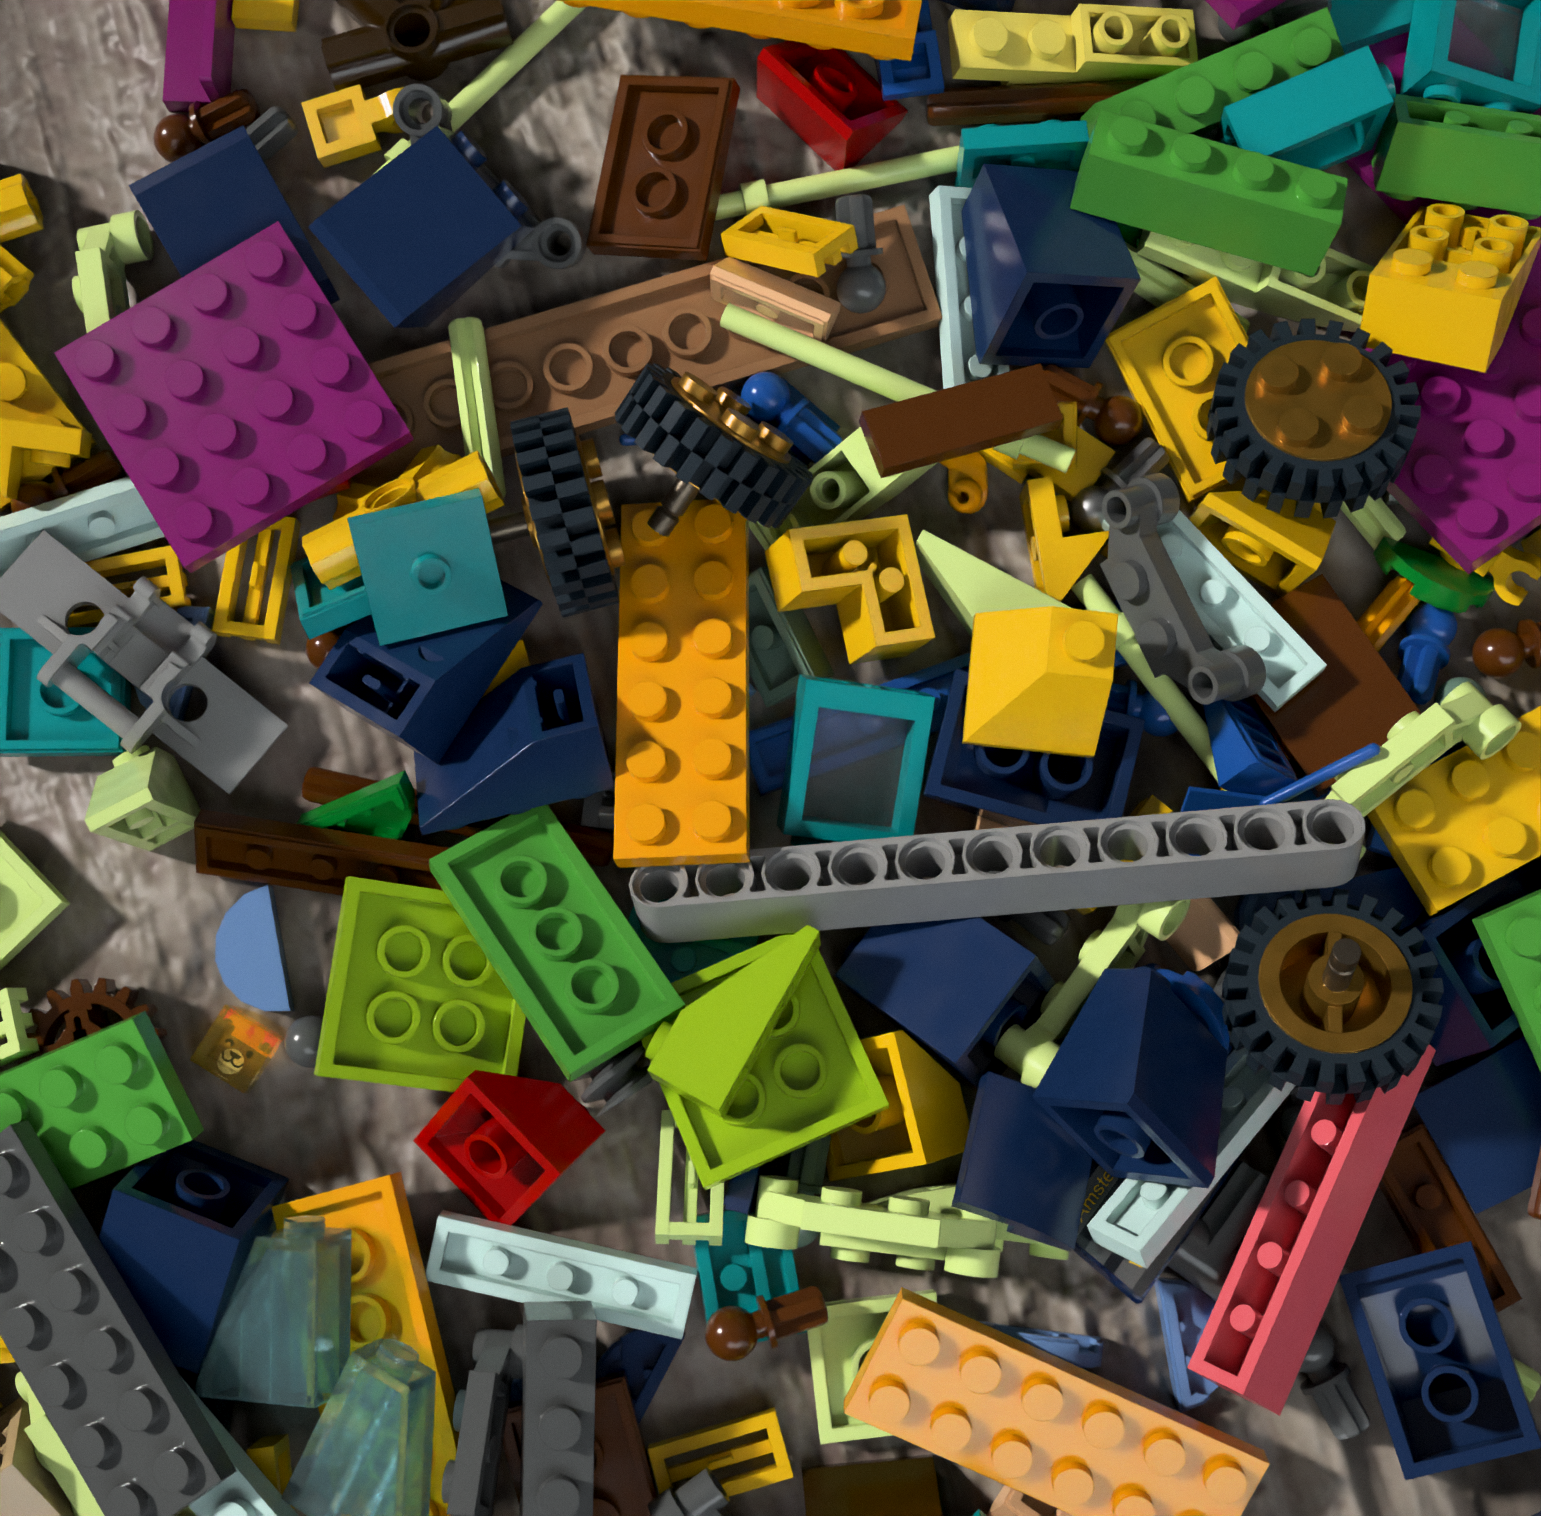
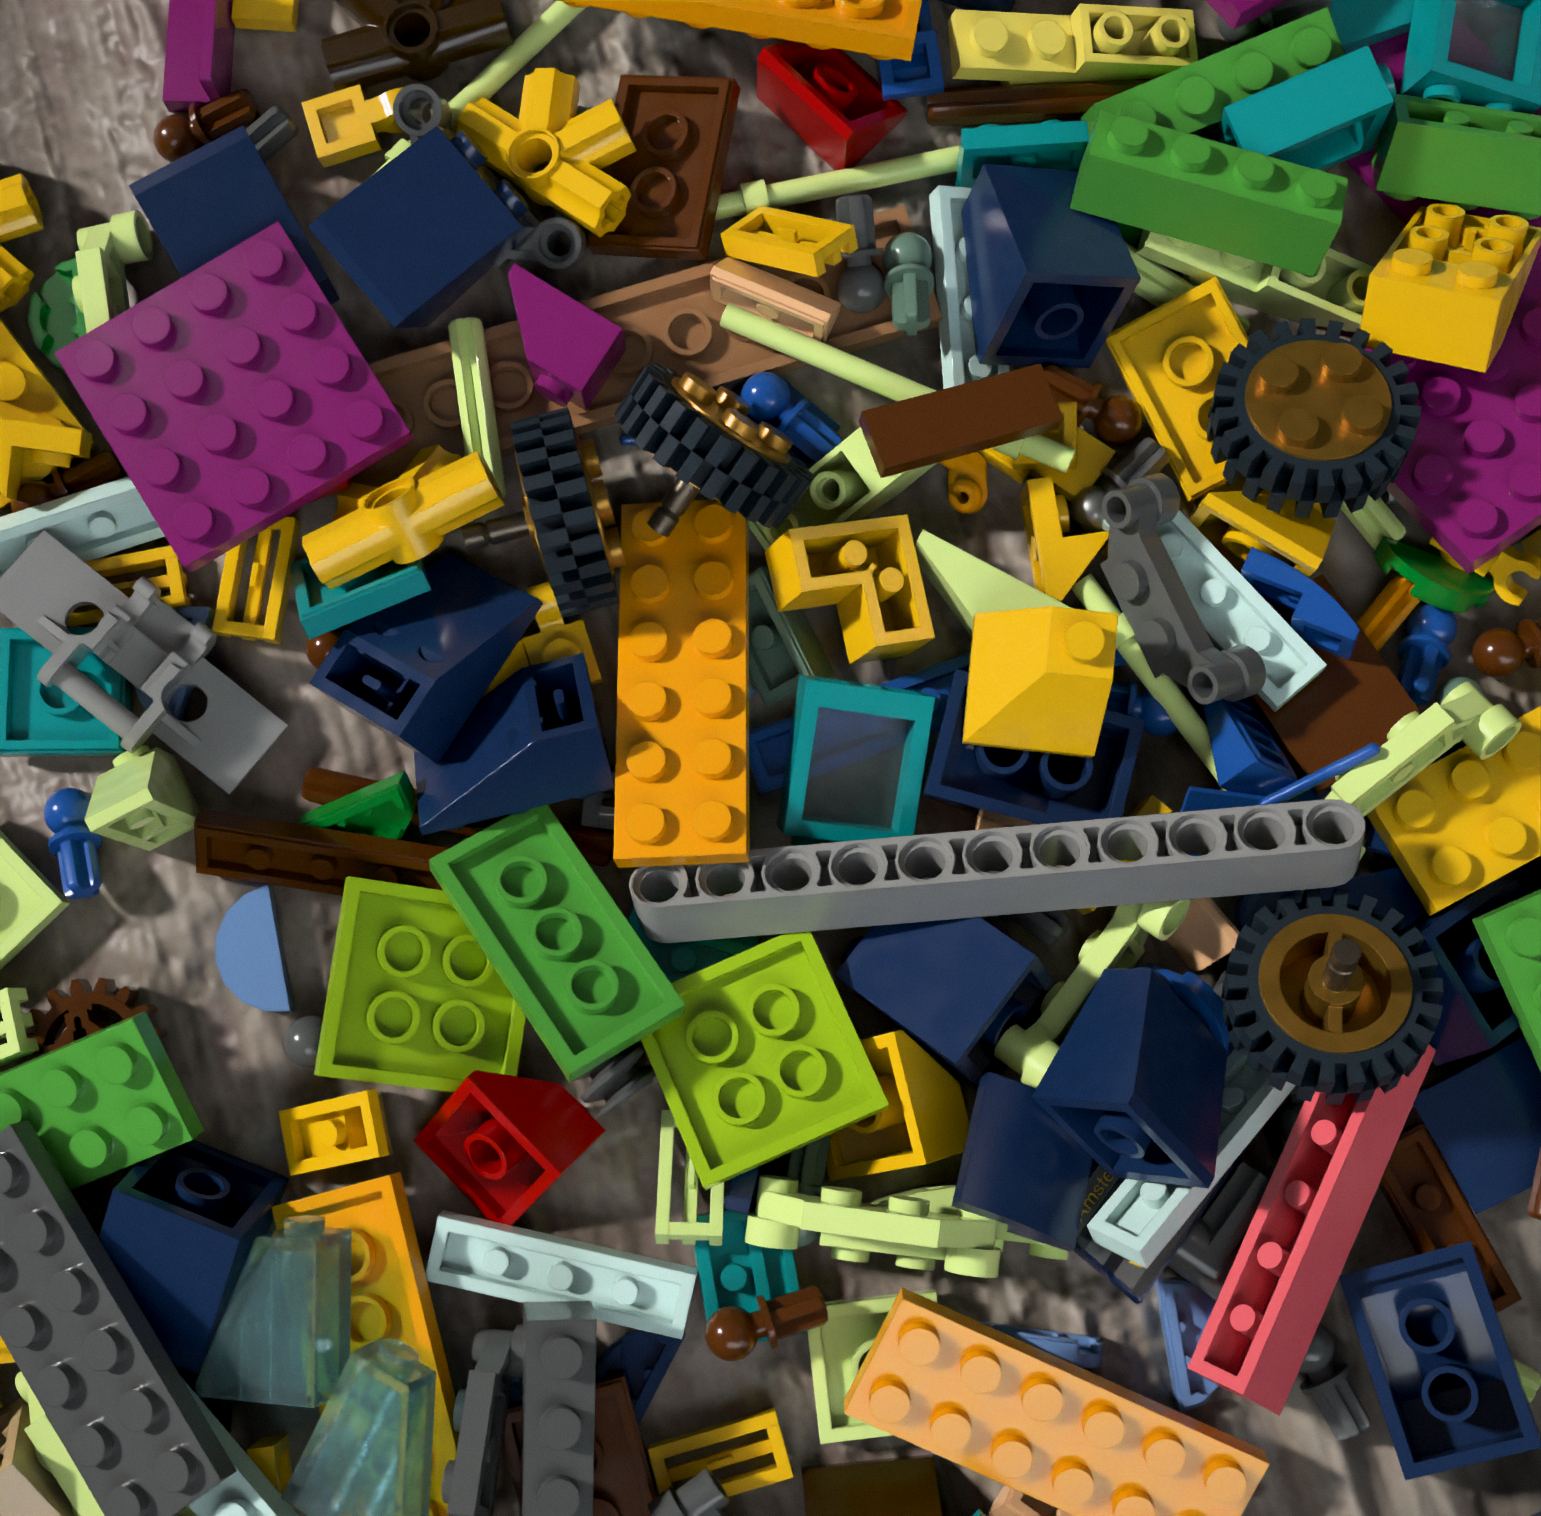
clear yellow tile [190,1004,284,1094] -> none
teal plate [347,488,508,646] -> none
lime slope [645,925,821,1119] -> none
none -> green tile [28,258,87,372]
none -> blue axle [44,787,102,900]
none -> yellow slope [278,1088,393,1176]
none -> yellow piece [455,68,636,238]
none -> magenta slope [508,263,626,411]
none -> yellow plate [522,582,603,685]
none -> sand green axle [883,232,934,336]
none -> blue slope [1241,547,1360,661]

